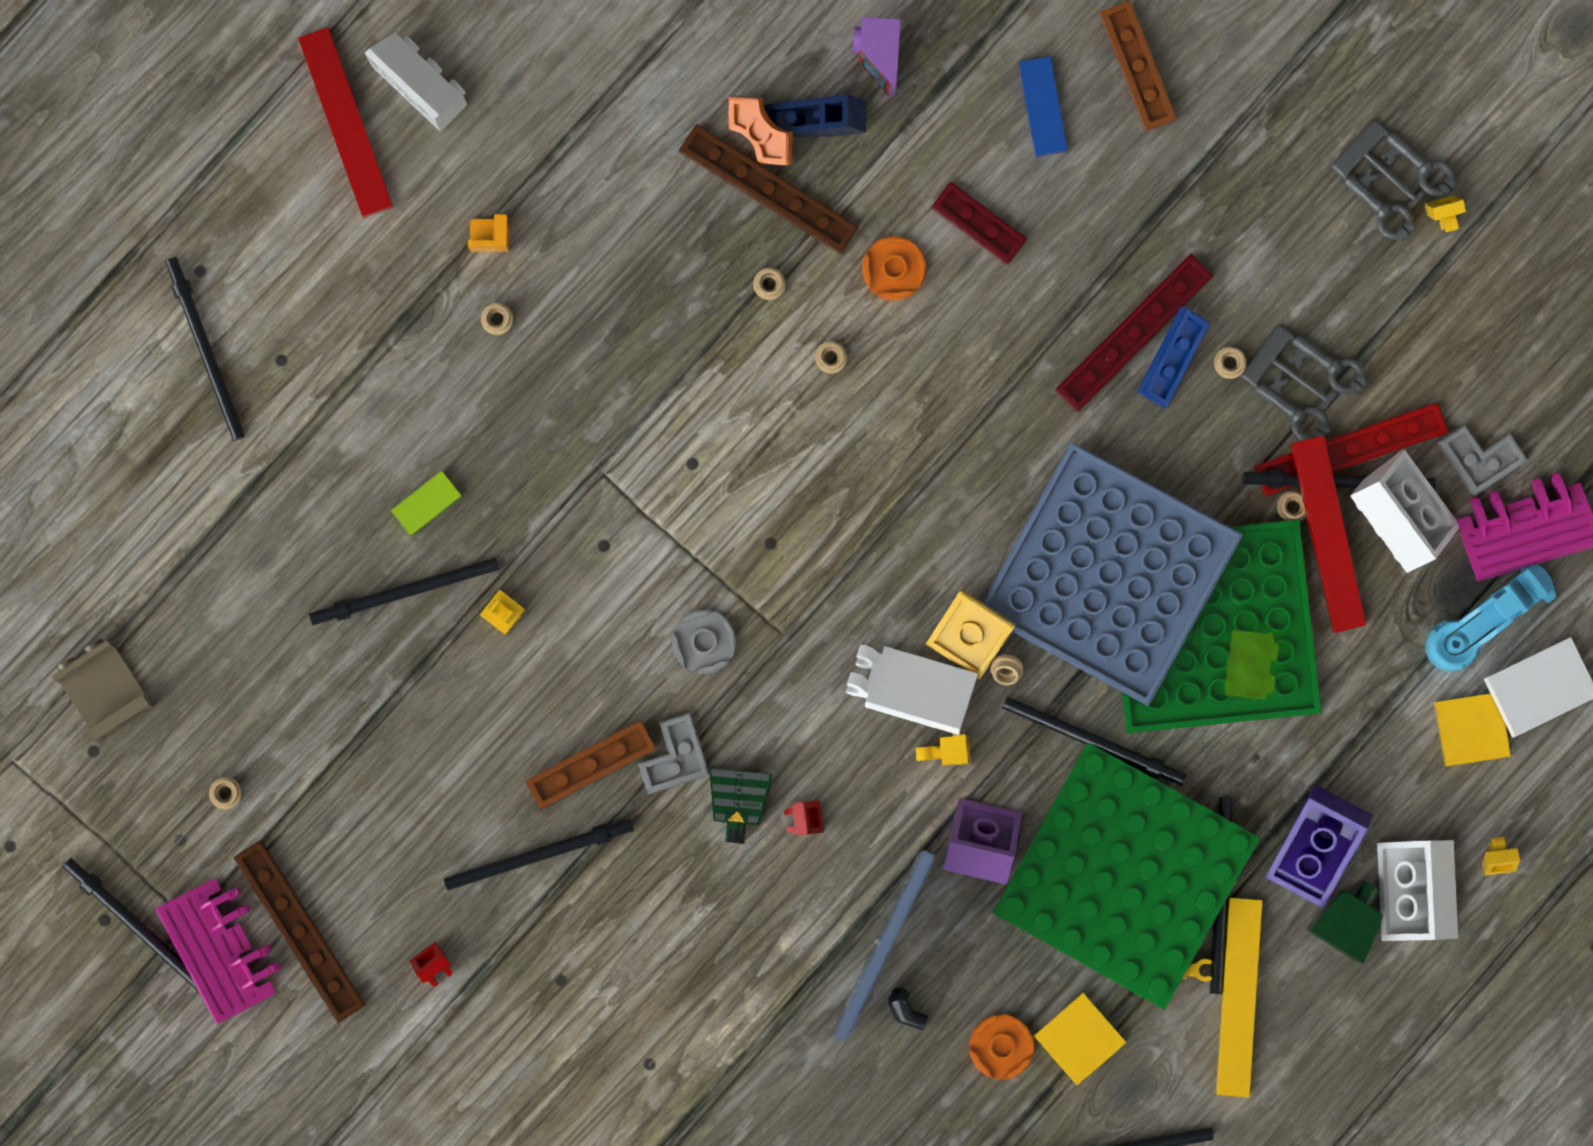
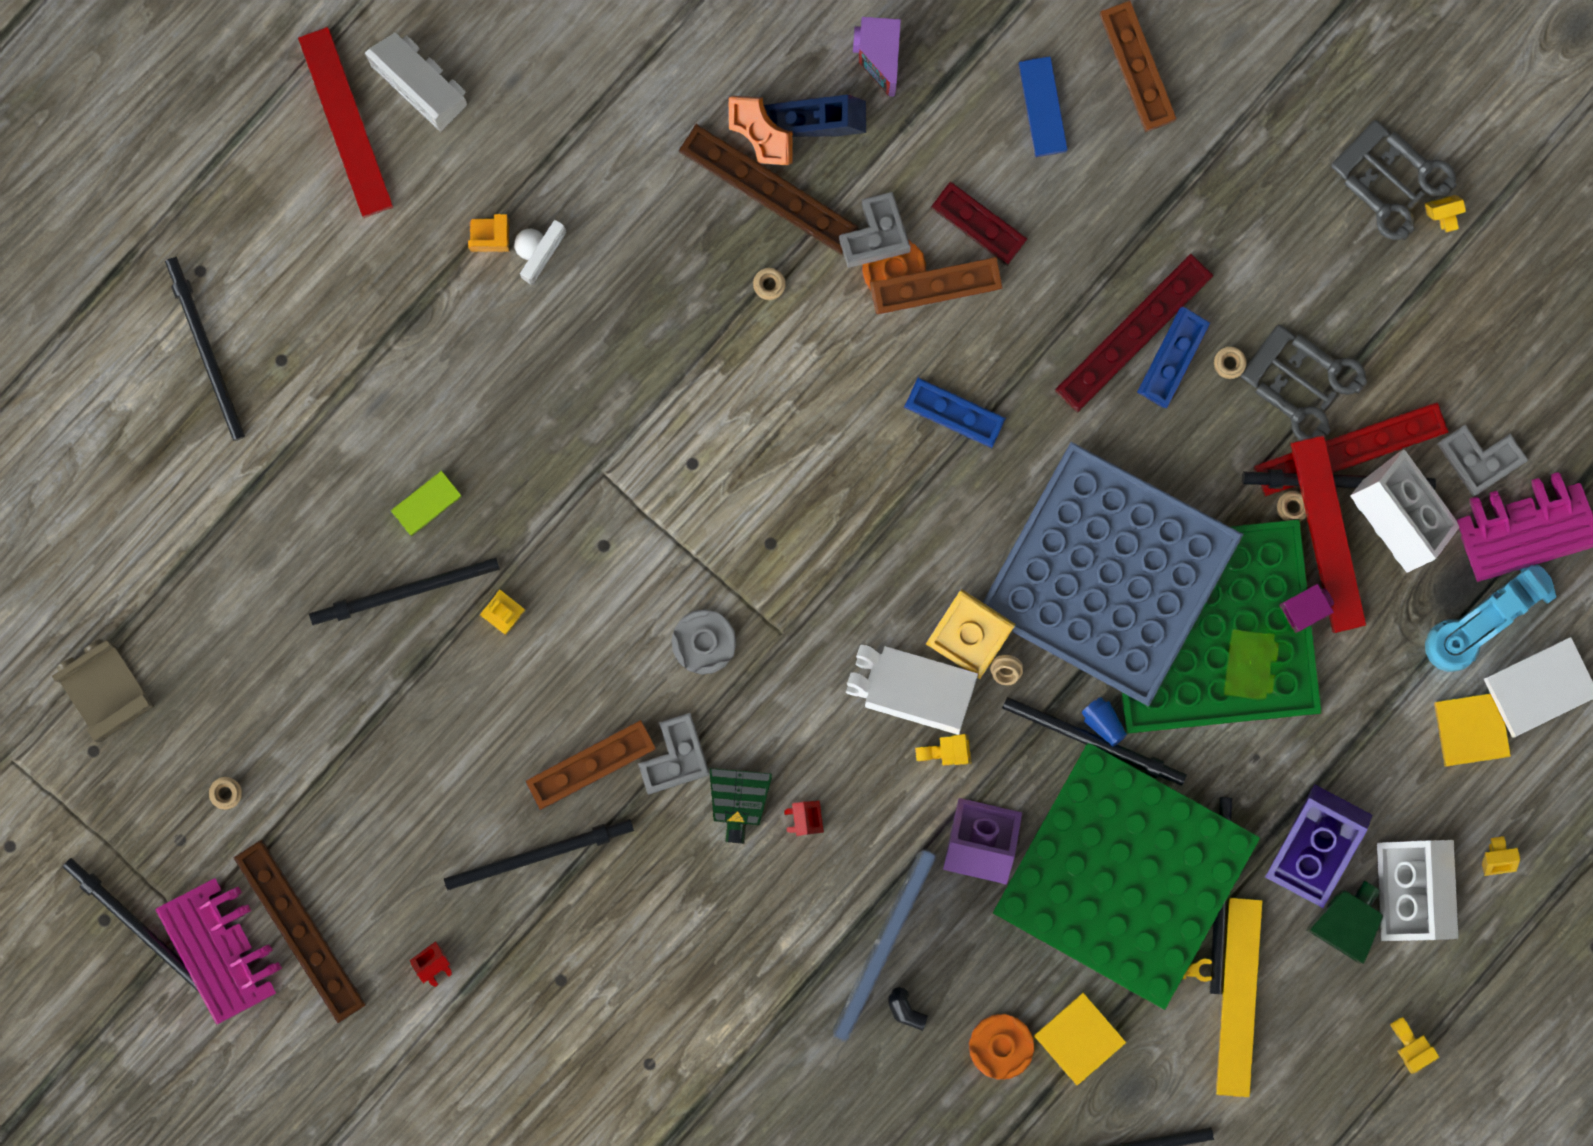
tan plate [481,303,513,335] -> none
tan plate [815,341,847,374] -> none
none -> white tile [514,220,566,285]
none -> light grey tile [839,192,911,268]
none -> dark orange plate [870,257,1003,314]
none -> blue tile [904,378,1006,449]
none -> blue cone [1081,697,1127,747]
none -> magenta brick [1279,584,1334,633]
none -> yellow piece [1390,1017,1440,1073]

